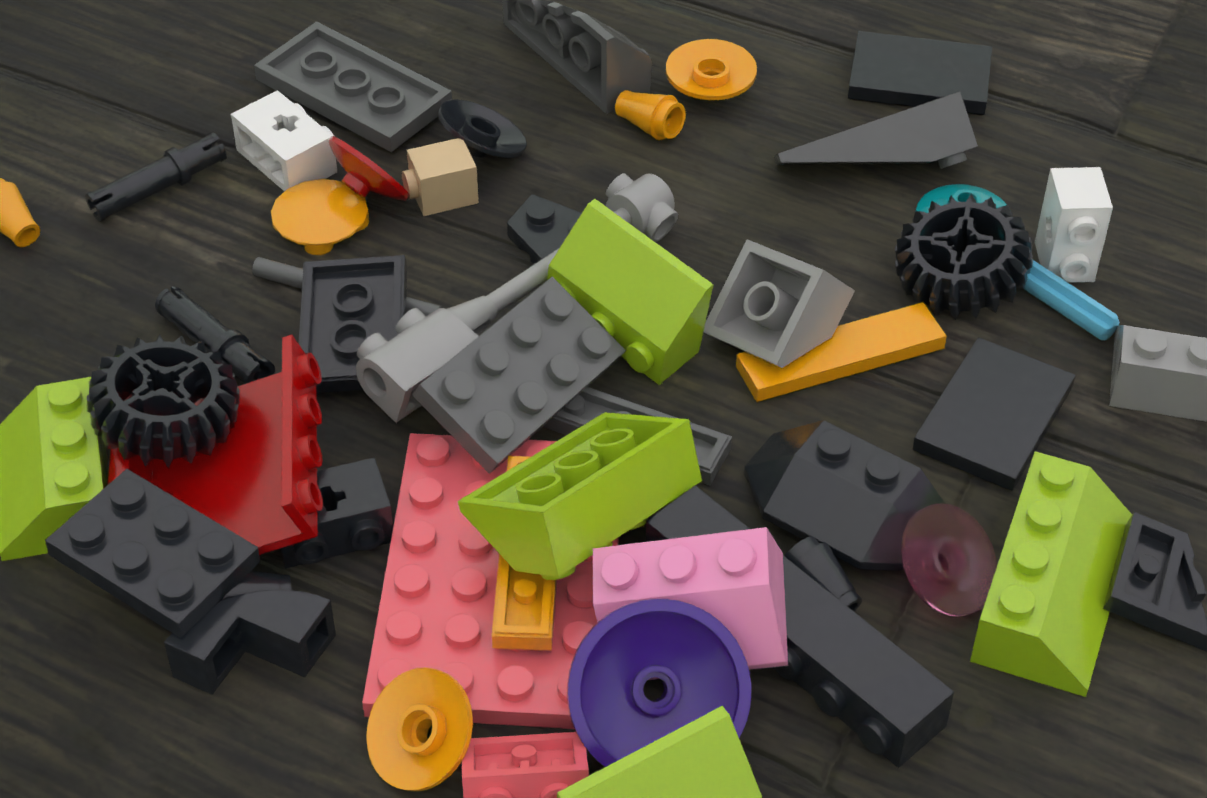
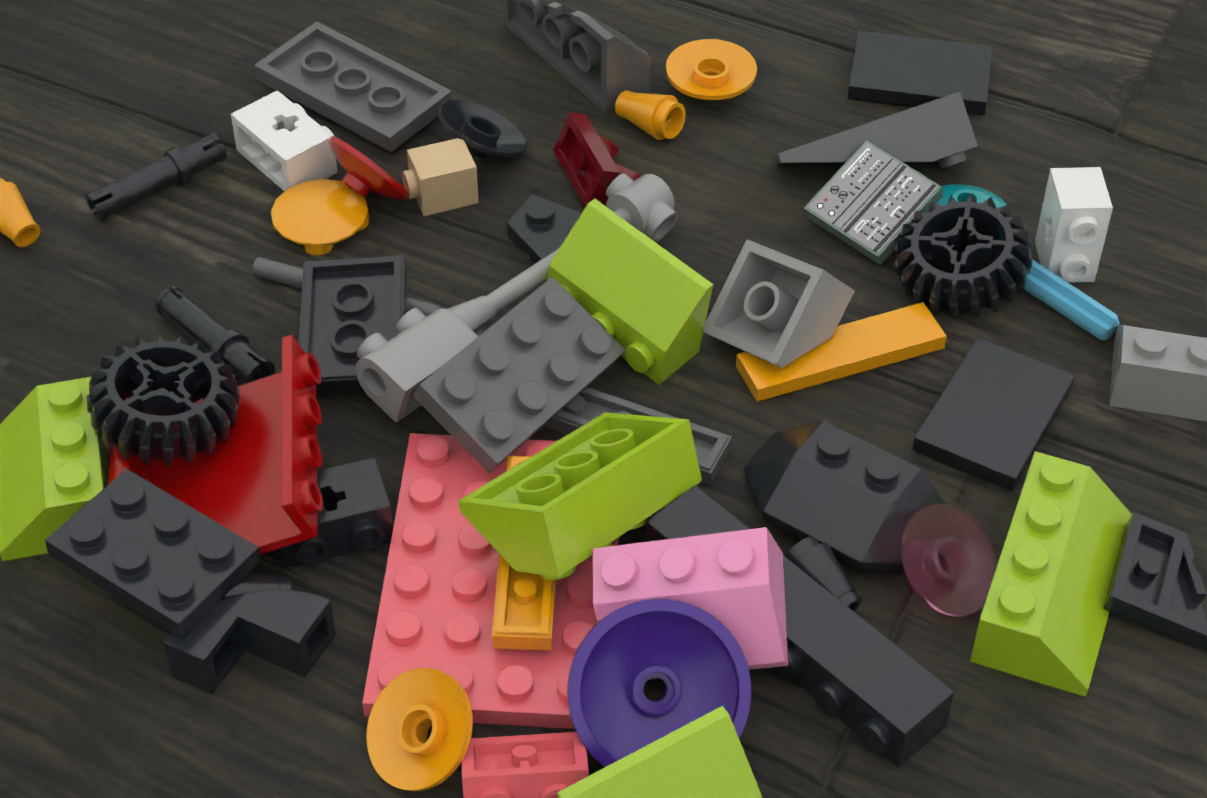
none -> dark red tile [553,112,641,208]
none -> light grey tile [804,140,944,266]

